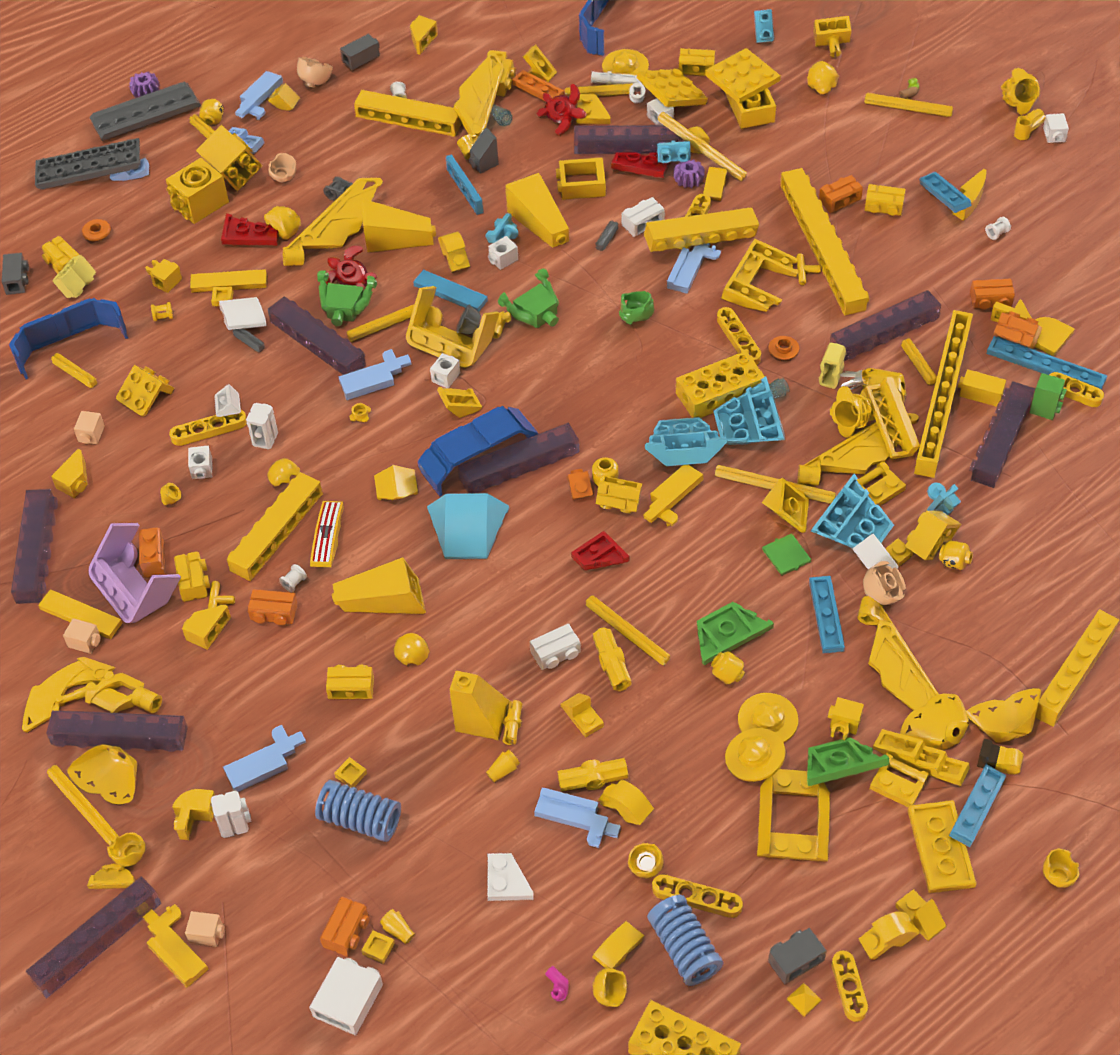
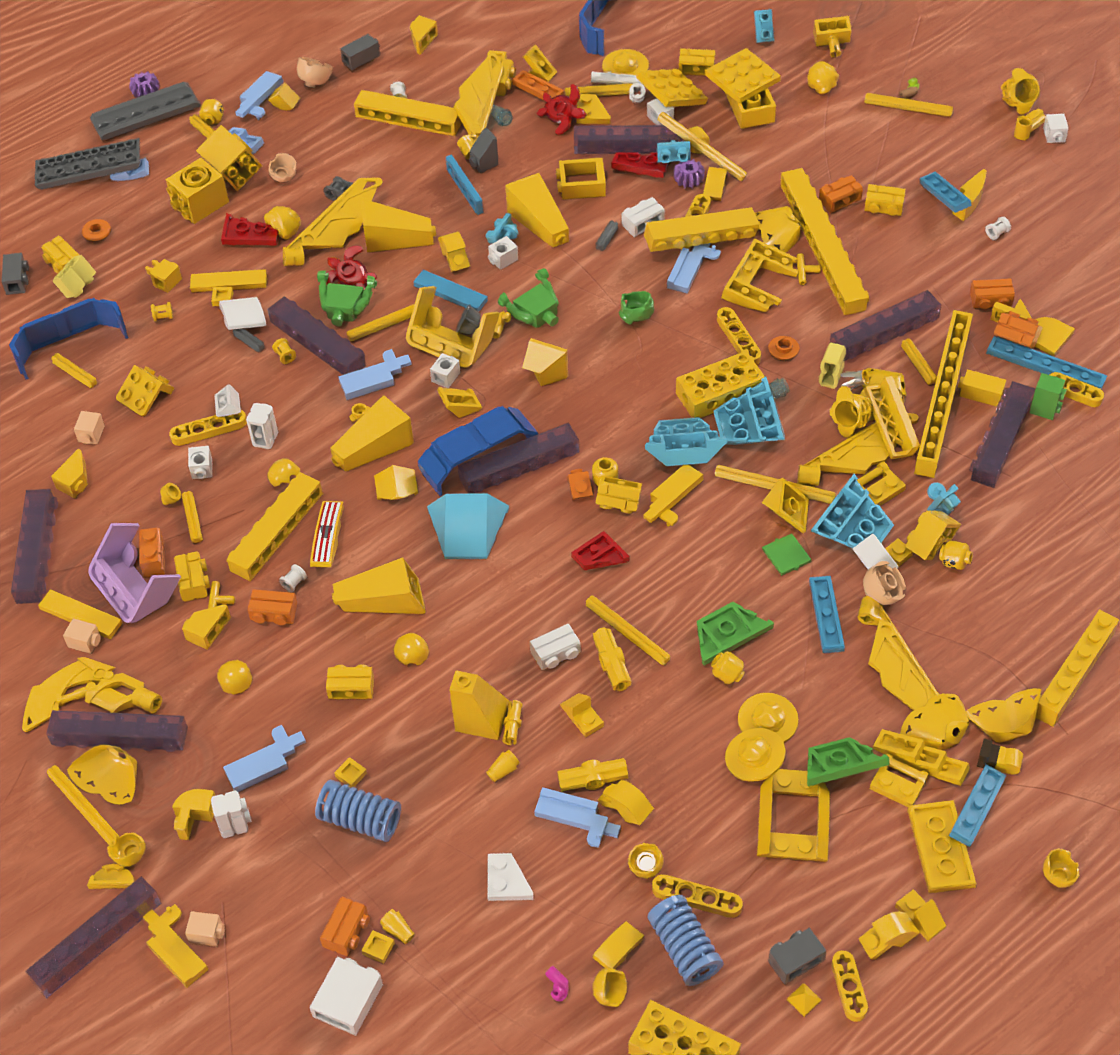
yellow brick [828,697,864,740] -> none
none -> yellow axle [182,491,203,543]
none -> yellow hair [217,660,252,694]
none -> yellow bush [272,338,296,364]
none -> yellow slope [330,396,414,472]
none -> yellow slope [522,338,568,386]
none -> yellow piece [755,206,801,253]

